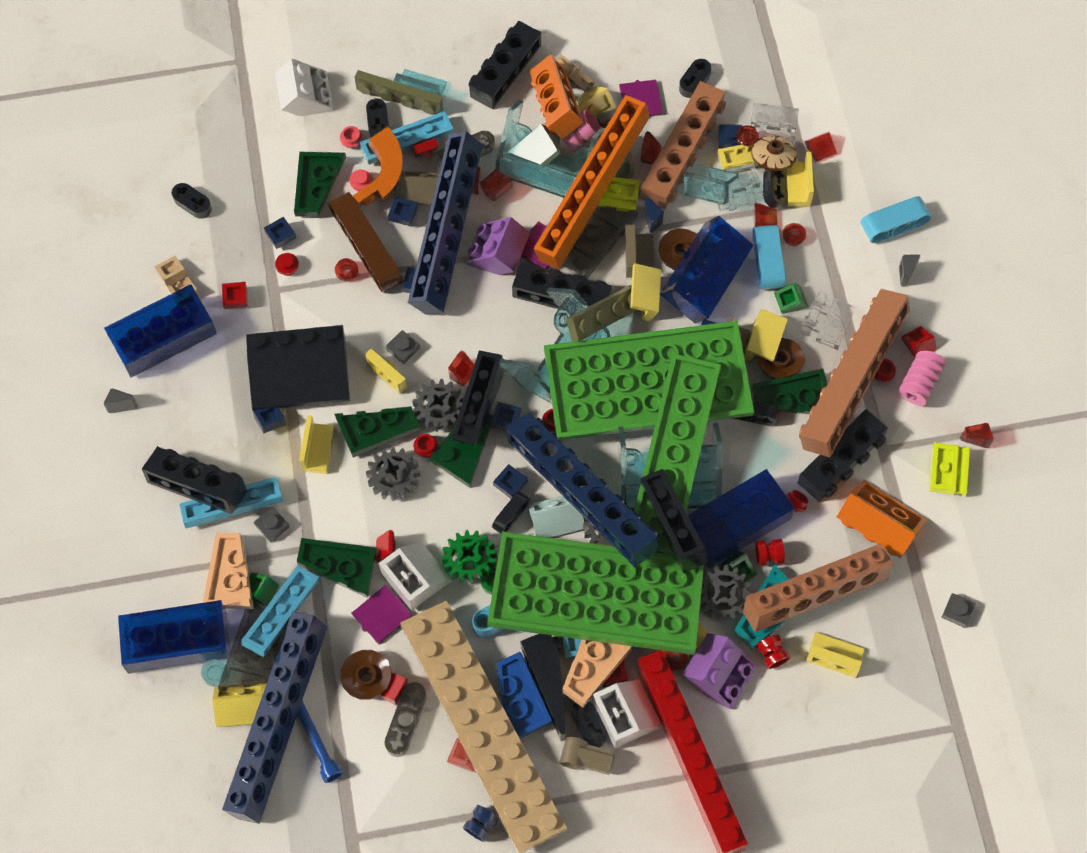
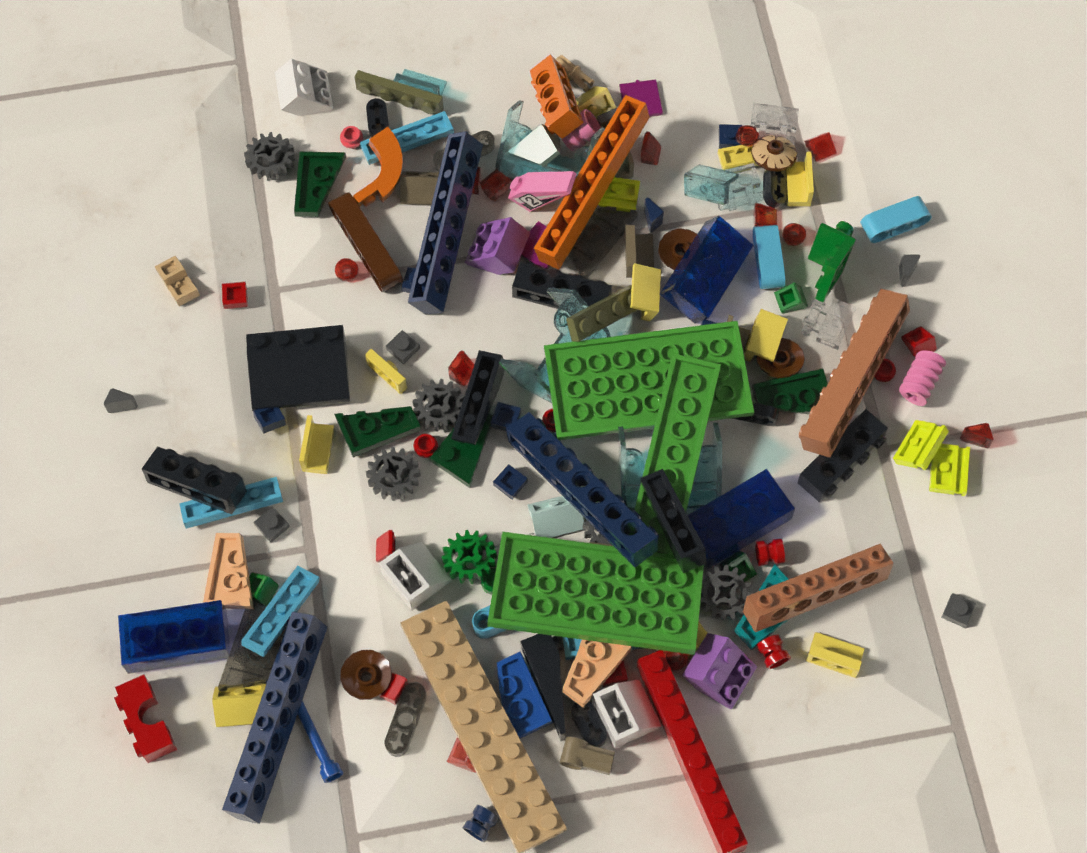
clear blue brick [104,284,217,378] -> none
black beam [171,183,212,219] -> none
clear light blue tile [201,659,228,687] -> none
dark blue plate [264,216,297,249] -> none
red plate [275,253,299,276] -> none
dark green wing [297,538,377,598] -> none
coral plate [349,169,373,192] -> none
magenta piece [351,585,412,644] -> none
dark blue plate [388,197,418,227] -> none
red plate [412,138,439,159] -> none
black brick [468,21,542,109] -> none
black beam [492,491,530,535] -> none
nougat brick [640,81,727,210] -> none
black beam [679,59,711,98] -> none
red plate [784,490,809,513] -> none
orange slope [836,480,928,558] -> none
none -> red arch [114,674,177,763]
none -> dark grey gear [244,132,295,181]
none -> bright pink slope [508,171,577,212]
none -> green plate [808,221,856,303]
none -> neon yellow plate [893,420,949,470]

